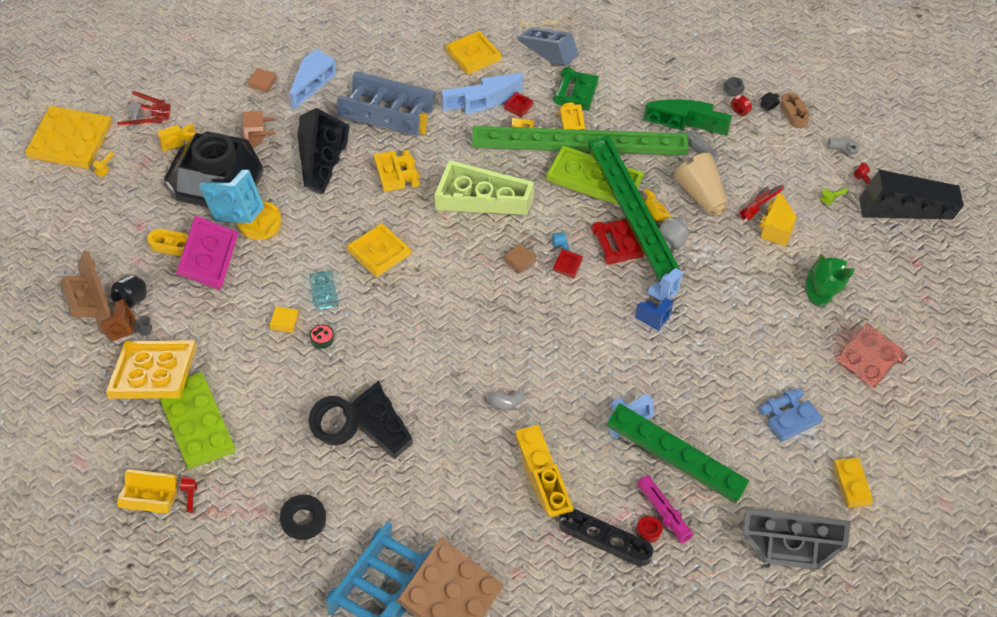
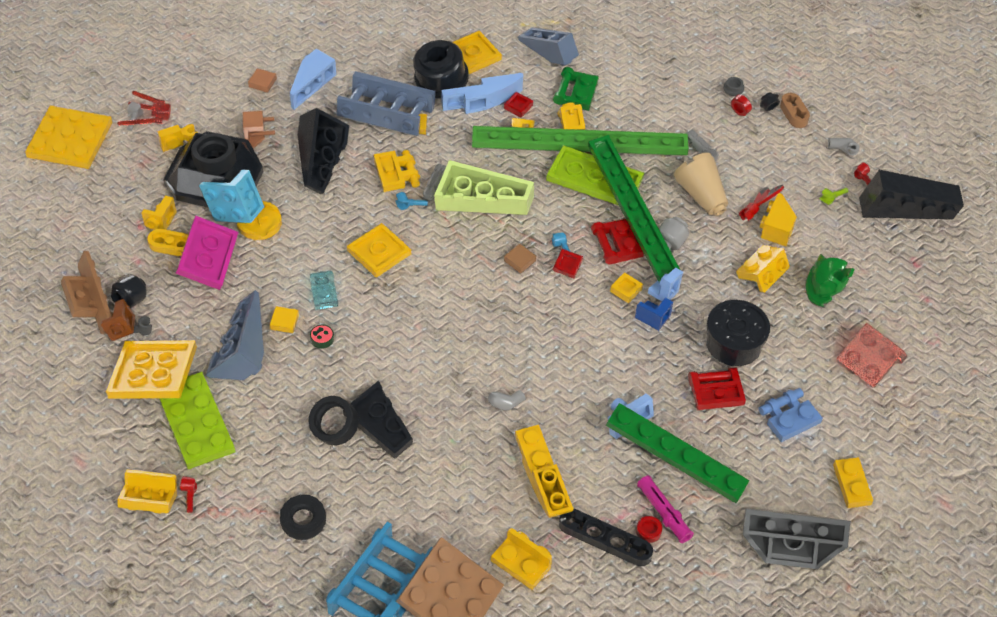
yellow hand [93,152,114,177] -> none
green slope [643,99,732,136] -> none
yellow plate [643,189,673,222] -> none
none -> yellow bracket [141,195,177,230]
none -> sand blue wedge [206,290,264,380]
none -> dark azure hand [395,192,428,210]
none -> black wheel [413,40,469,99]
none -> light grey axle [423,163,446,201]
none -> yellow bracket [491,528,552,590]
none -> yellow plate [610,272,643,304]
none -> red plate [688,367,746,410]
none -> black wheel [706,300,770,367]
none -> yellow bracket [736,245,790,293]

